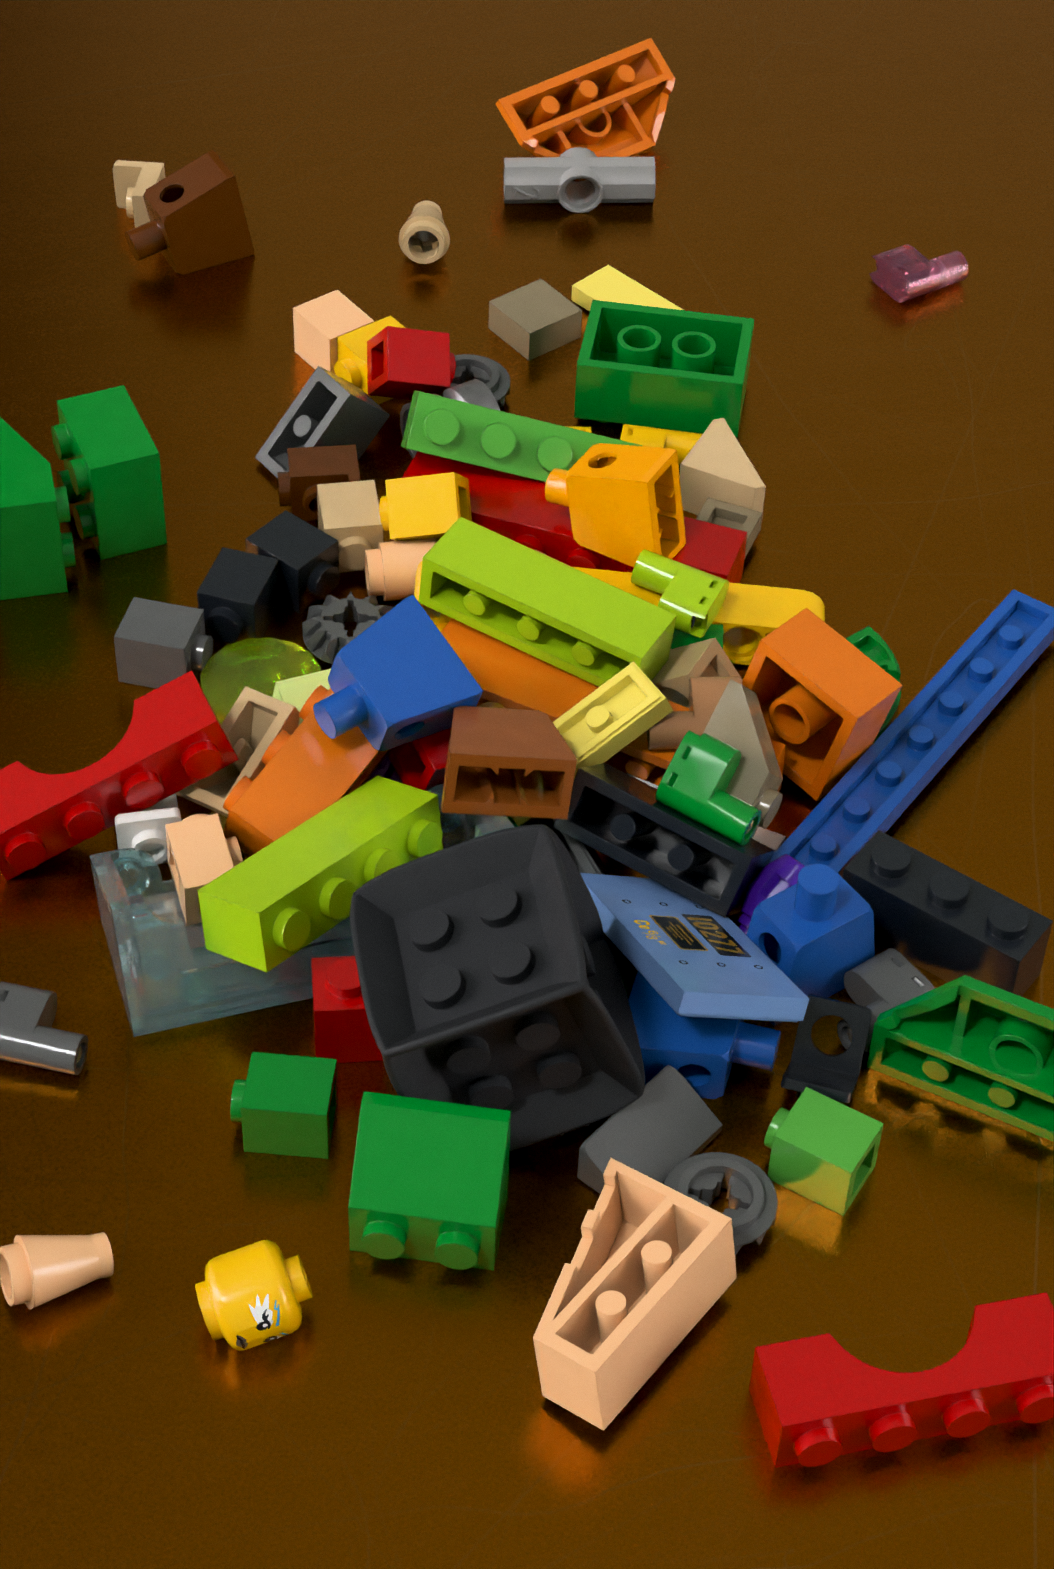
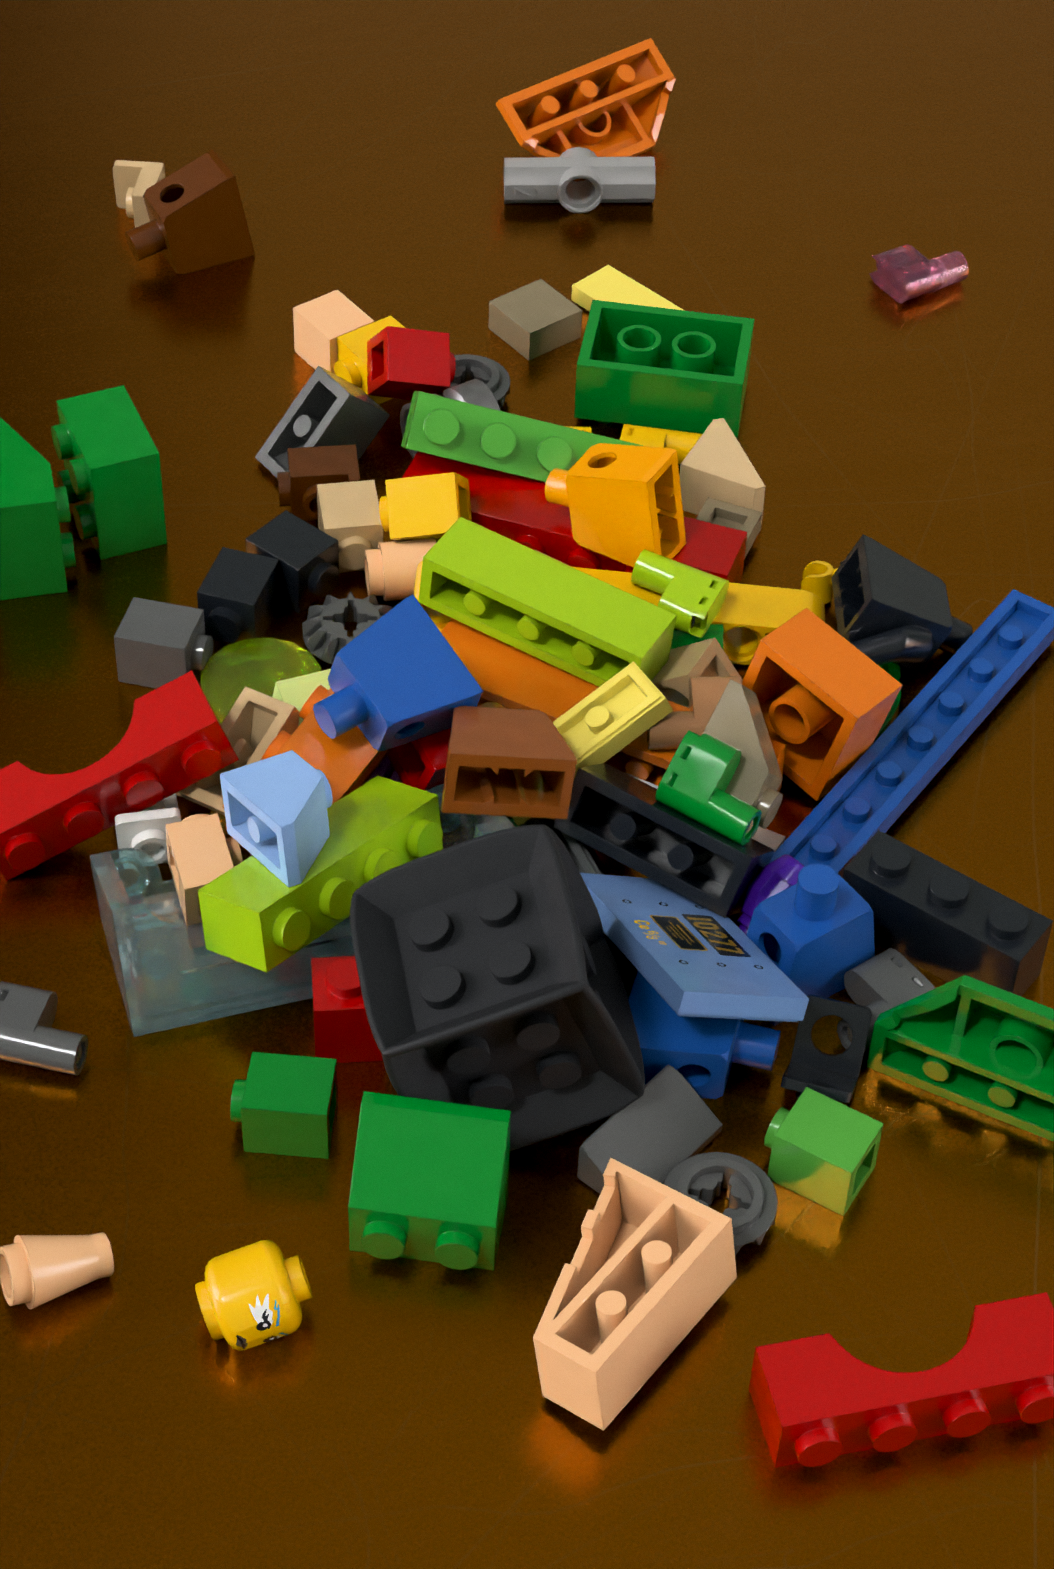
tan cone [399,201,450,264] -> none
none -> light blue slope [220,750,333,888]
none -> black torso [801,534,973,670]

